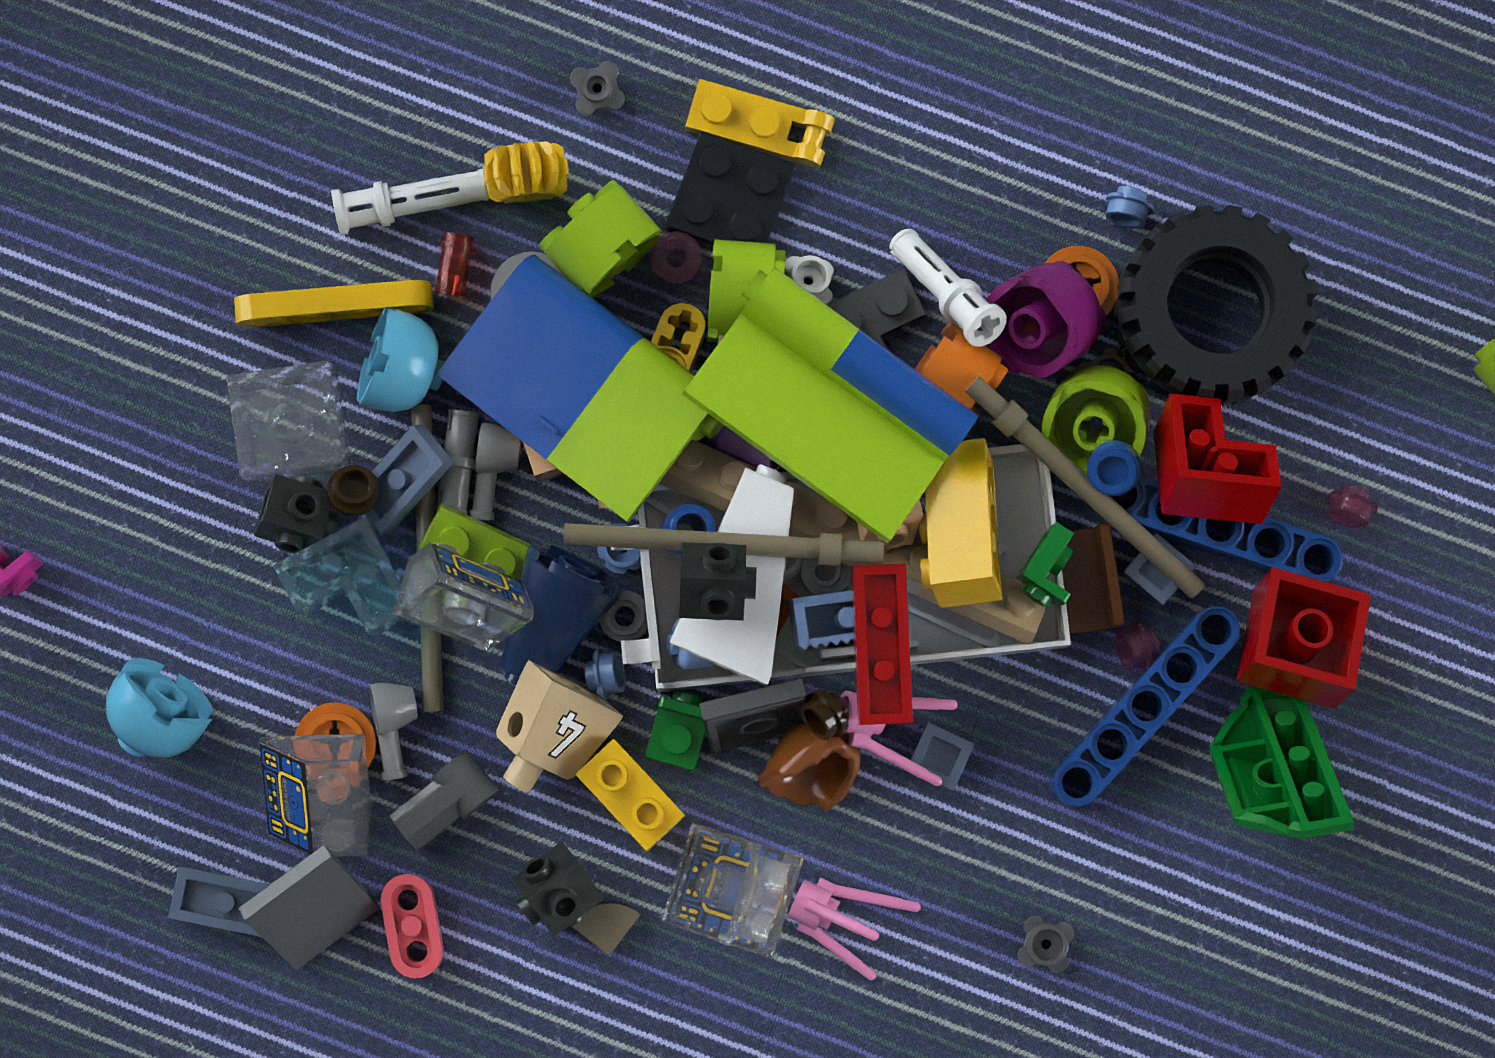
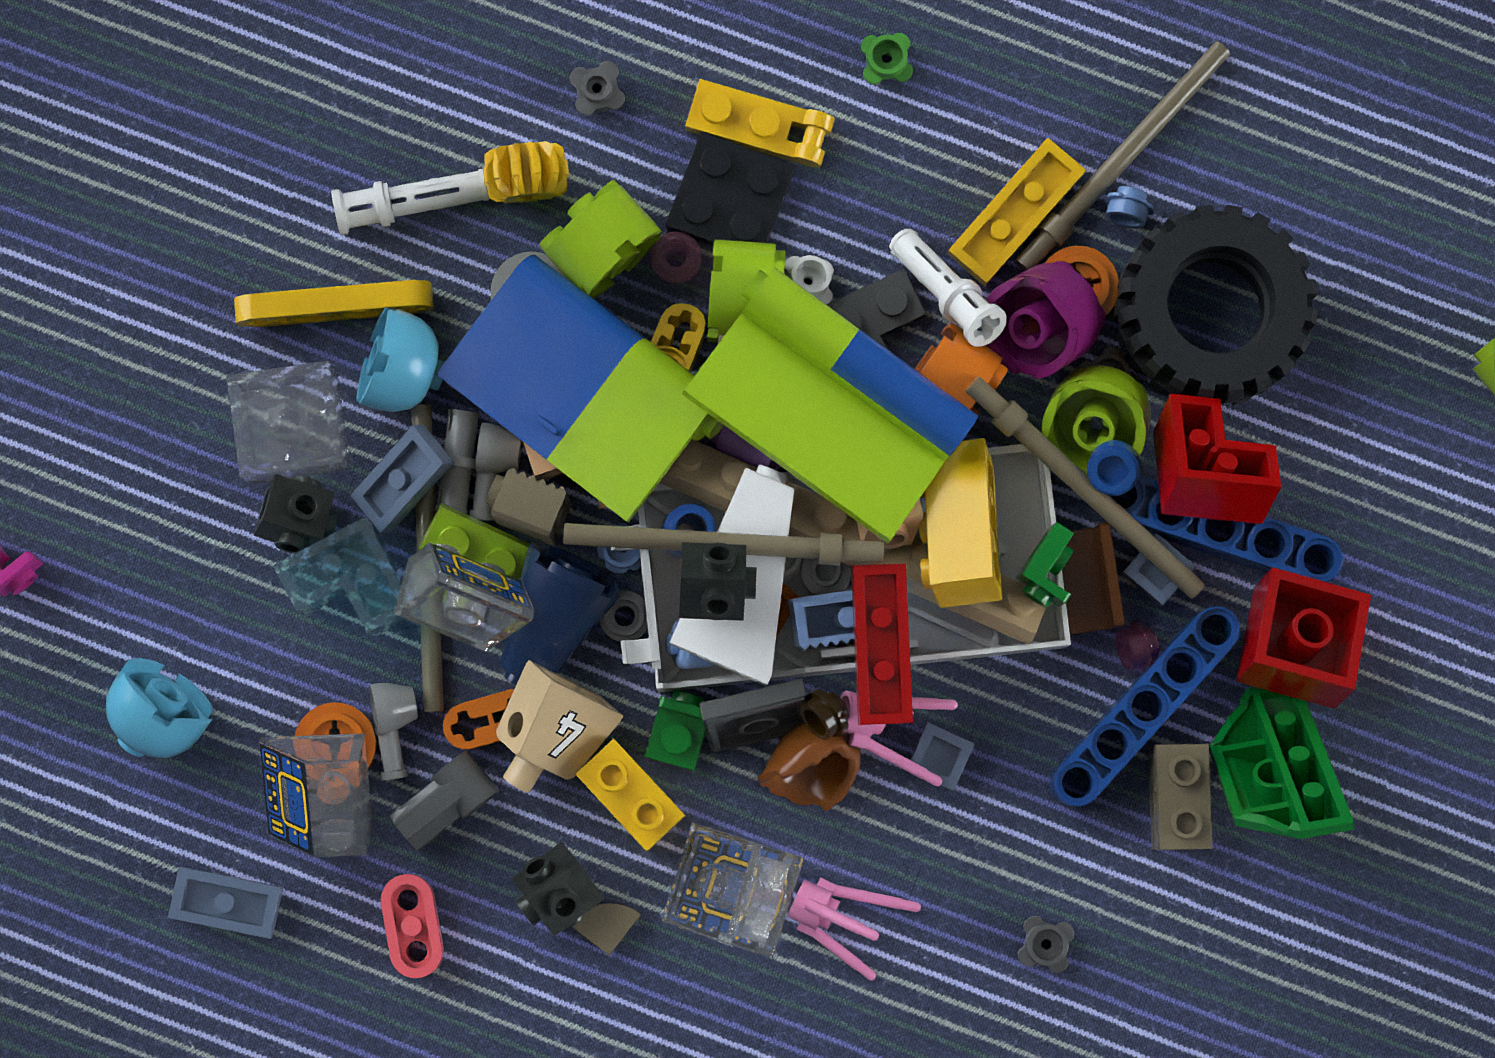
dark grey tile [238,845,380,970] -> none
dark brown plate [327,465,380,516] -> none
clear red pin [433,232,478,298] -> none
medium blue plate [585,649,626,700] -> none
clear pink plate [1328,485,1378,528] -> none
none -> orange beam [443,689,514,750]
none -> dark tan brick [486,468,572,546]
none -> bright green plate [861,33,913,85]
none -> yellow plate [947,138,1086,286]
none -> dark tan bar [1014,41,1230,271]
none -> dark tan brick [1148,744,1212,850]

